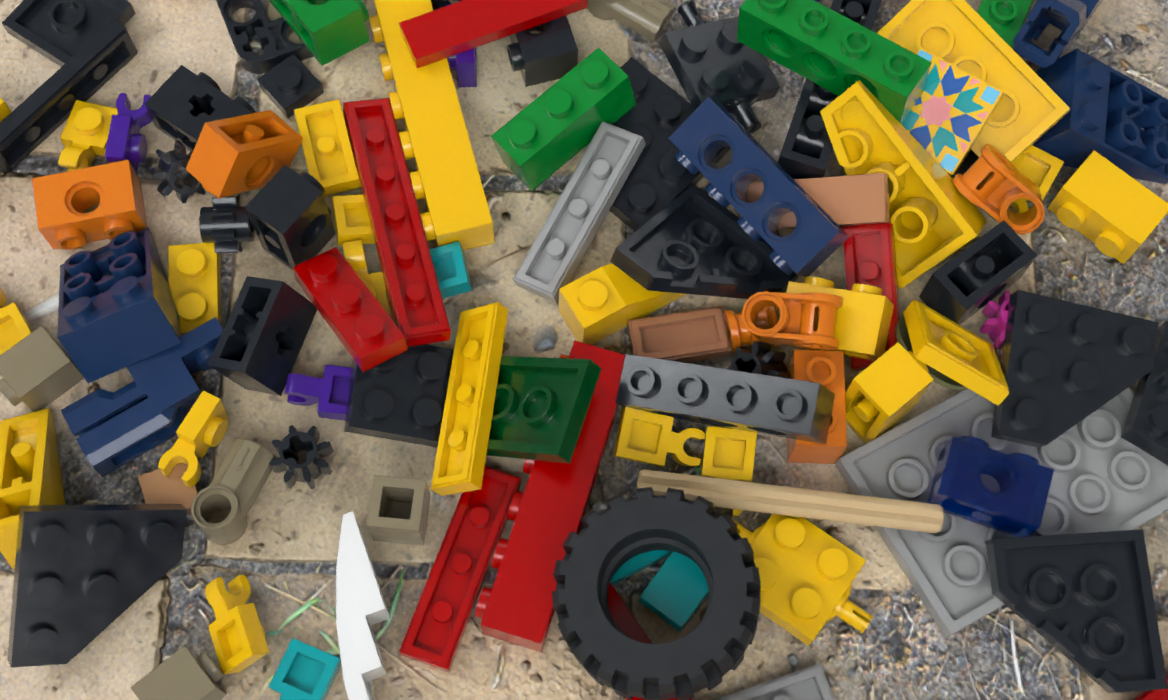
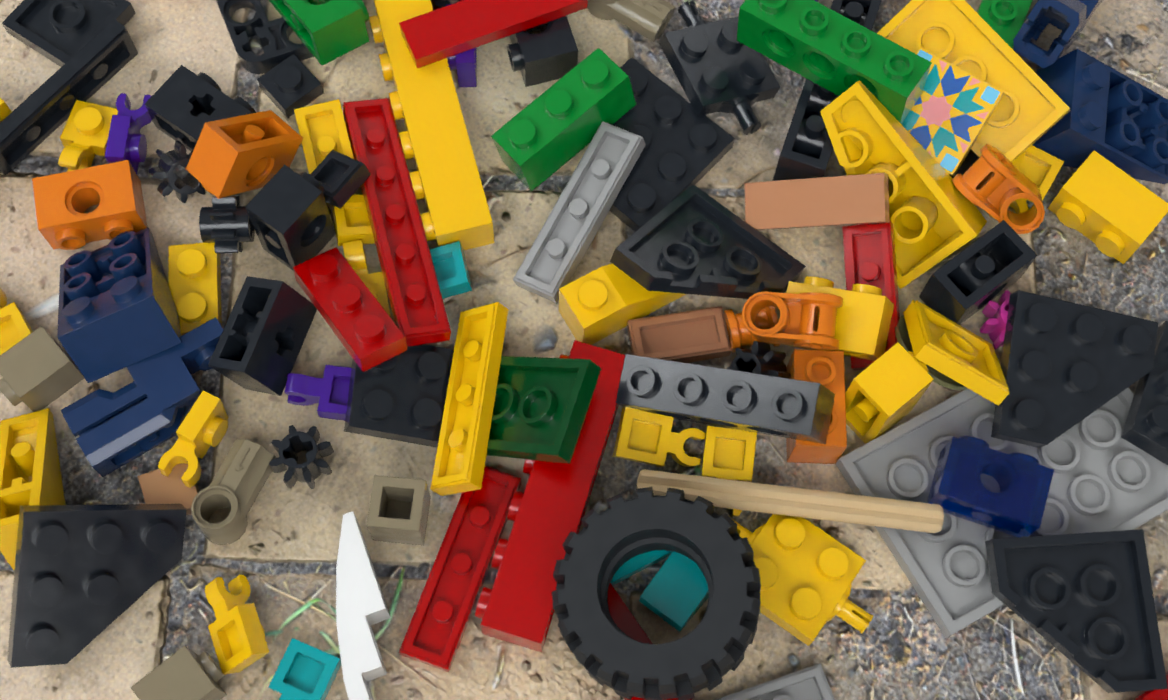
dark blue brick [669,96,849,277] -> none
none -> black tile [310,150,371,209]

